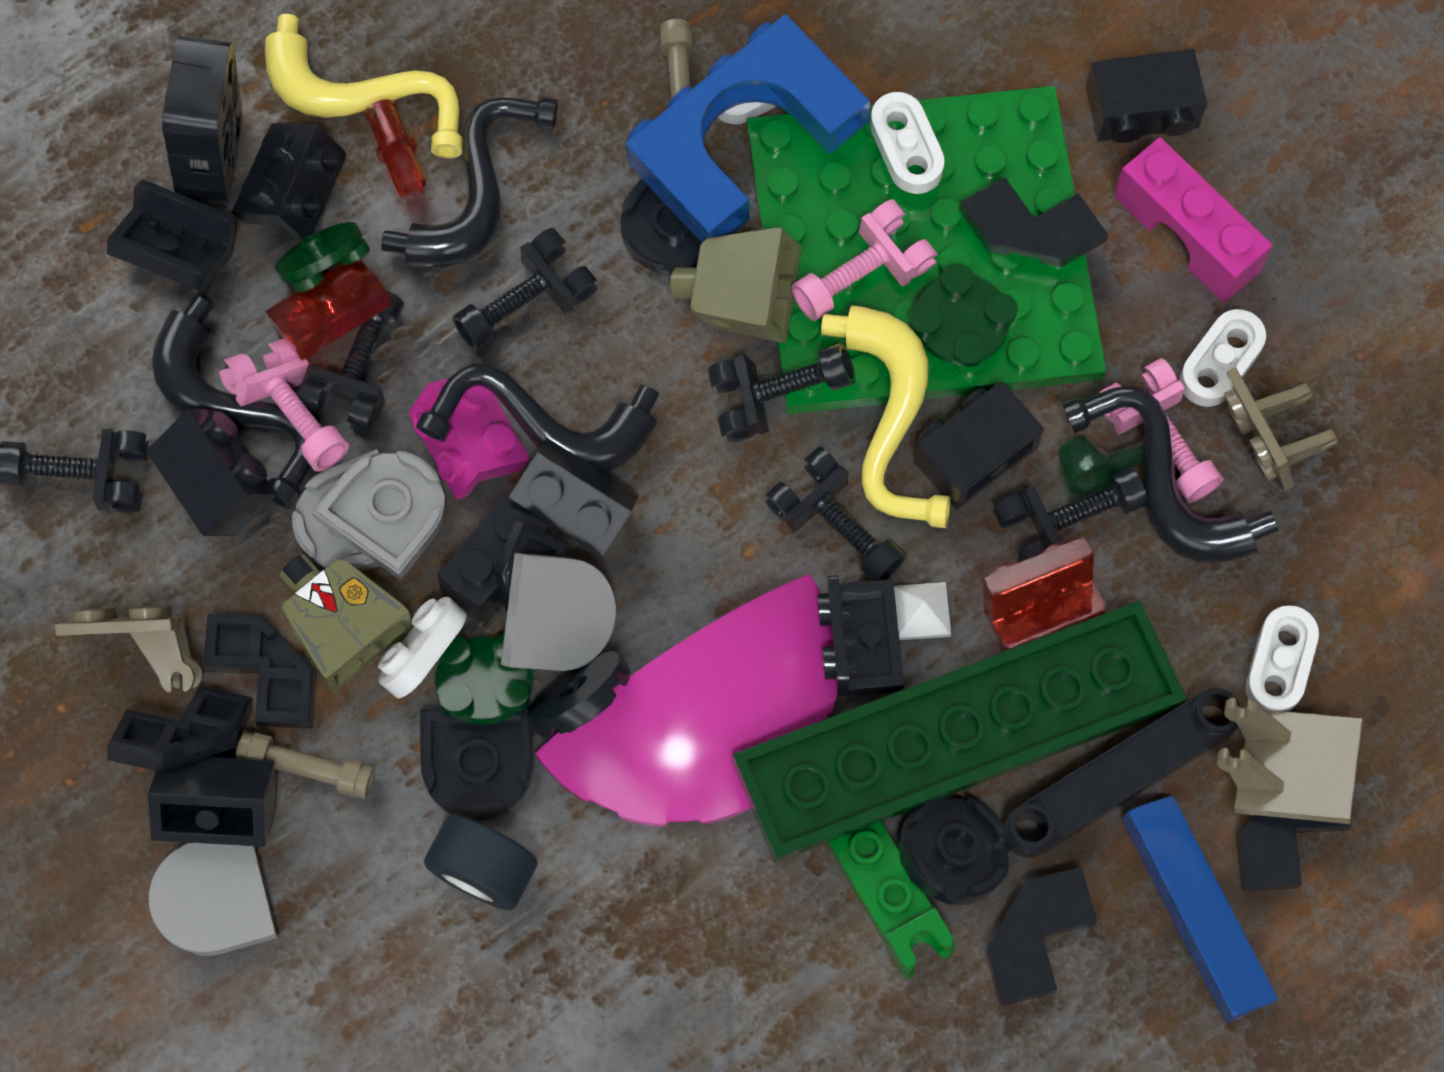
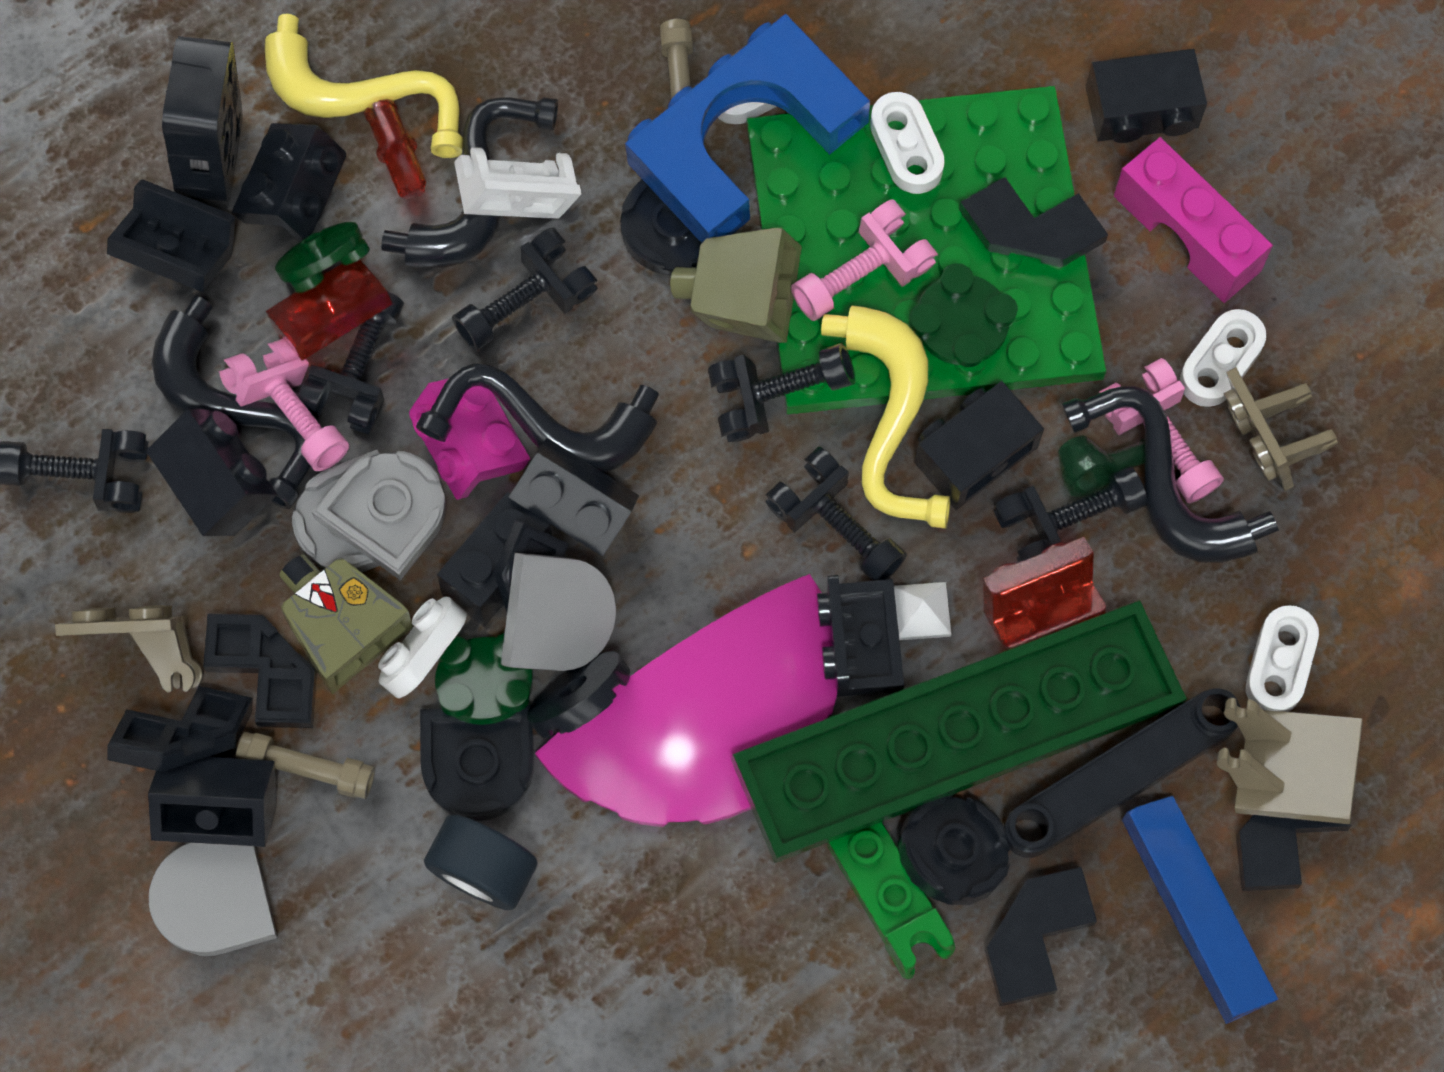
none -> white hinge [454,147,581,219]

